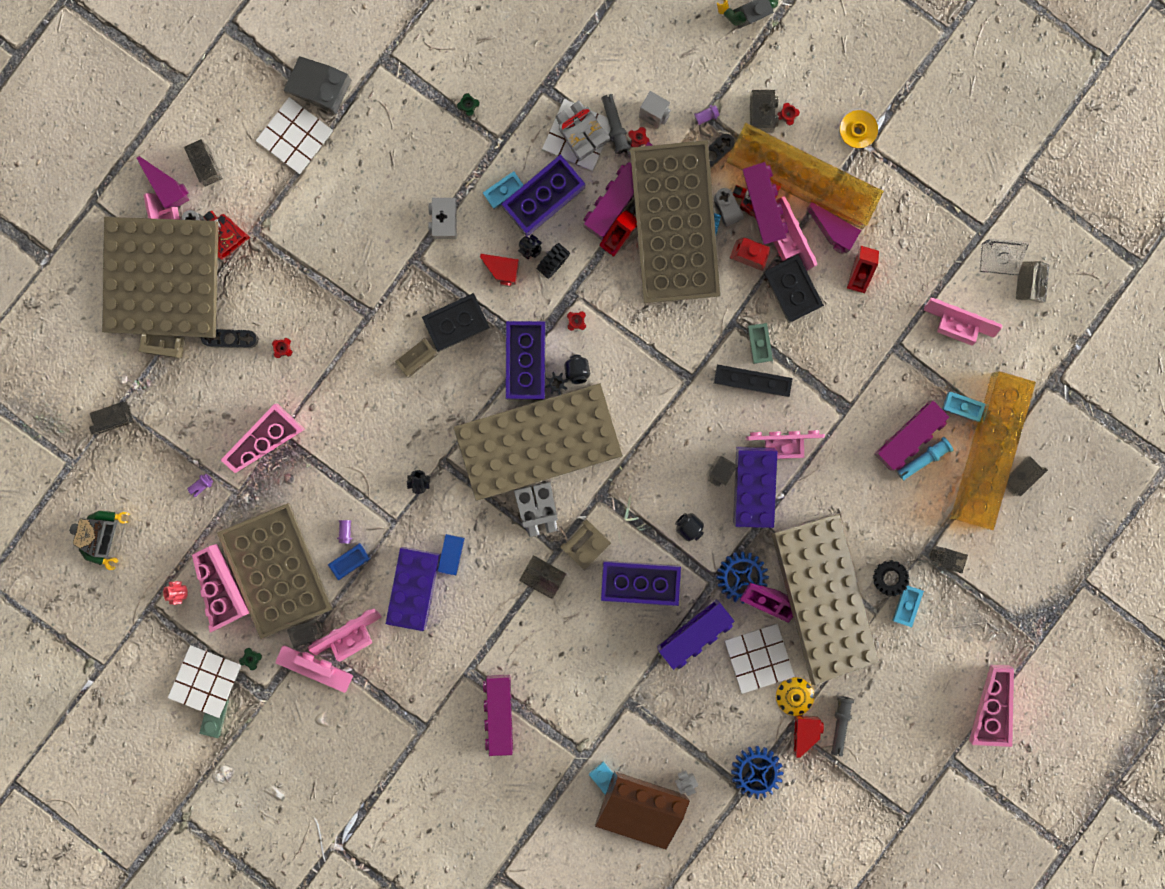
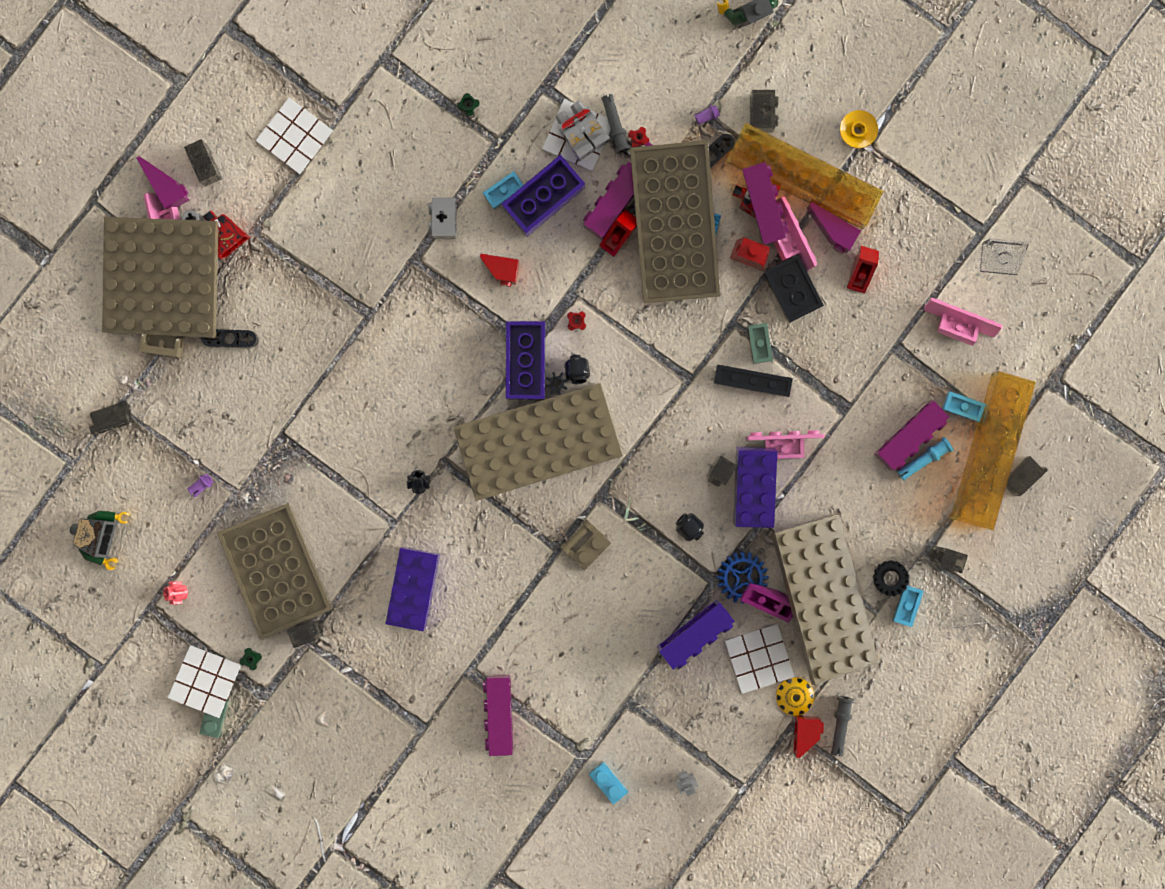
bright pink wedge [192,544,249,633] -> none
bright pink wedge [221,403,305,473] -> none
red plate [272,338,293,358] -> none
bright pink bracket [276,645,353,693] -> none
dark grey slope [284,56,352,115] -> none
bright pink bracket [308,609,382,662] -> none
blue tile [328,543,371,580] -> none
medium lavender pin [337,520,352,543] -> none
dark tan hinge [395,338,438,378] -> none
black plate [422,293,490,352] -> none
blue tile [437,534,465,576] -> none
light grey hips [514,482,558,537] -> none
black gear [518,234,542,260] -> none
clear smoke panel [519,555,566,599] -> none
black tyre [536,243,570,279] -> none
reddish brown slope [595,771,690,850] -> none
dark purple brick [601,561,681,606] -> none
light grey brick [639,91,671,128] -> none
light grey piece [714,188,744,227] -> none
blue gear [731,746,784,799] -> none
red plate [777,103,800,126] -> none
bright pink wedge [969,665,1014,747] -> none
clear smoke panel [1016,261,1050,303] -> none

